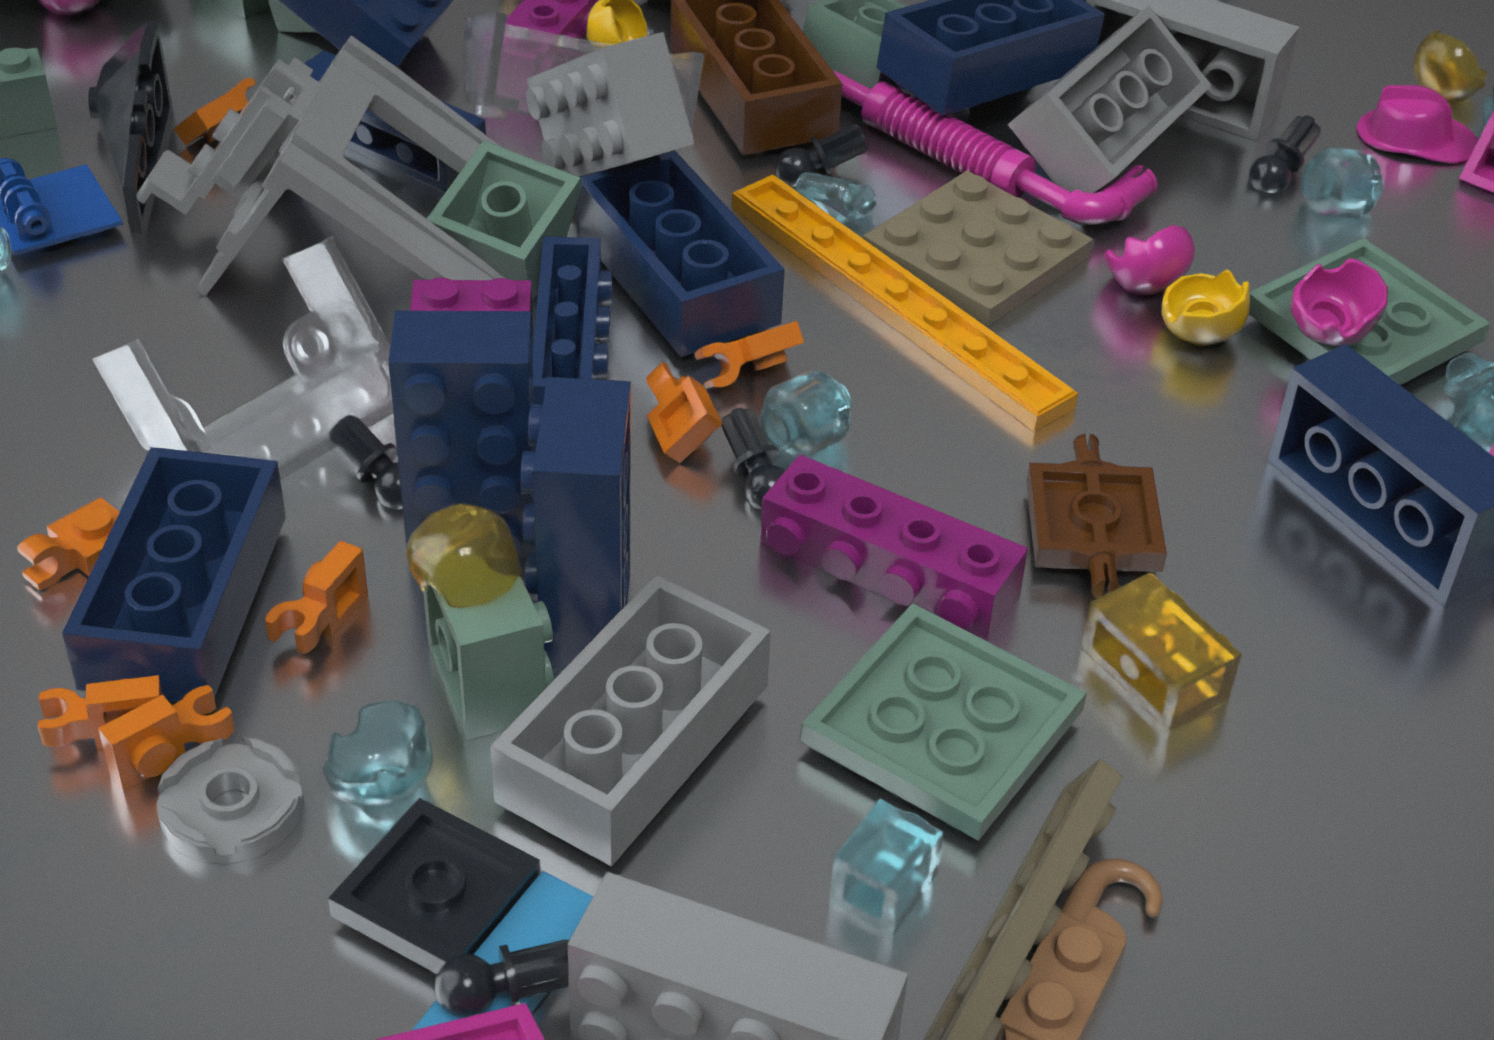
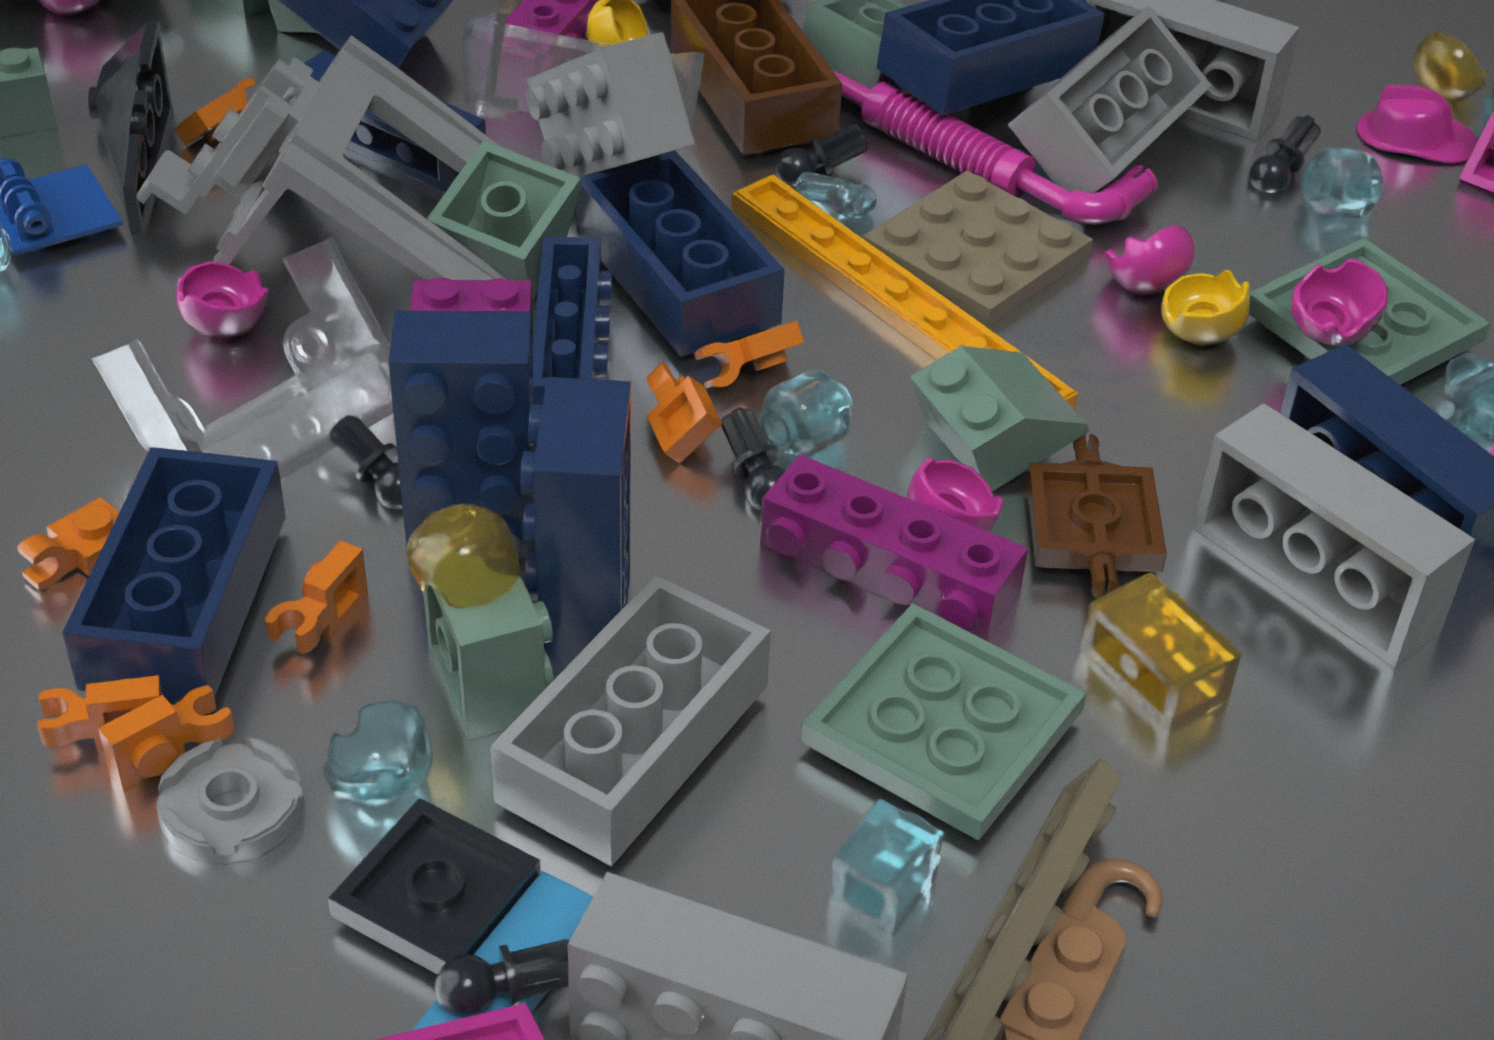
none -> dark pink hair [176,261,269,339]
none -> dark pink hair [906,457,1003,532]
none -> sand green slope [910,346,1089,491]
none -> light grey brick [1192,403,1475,668]

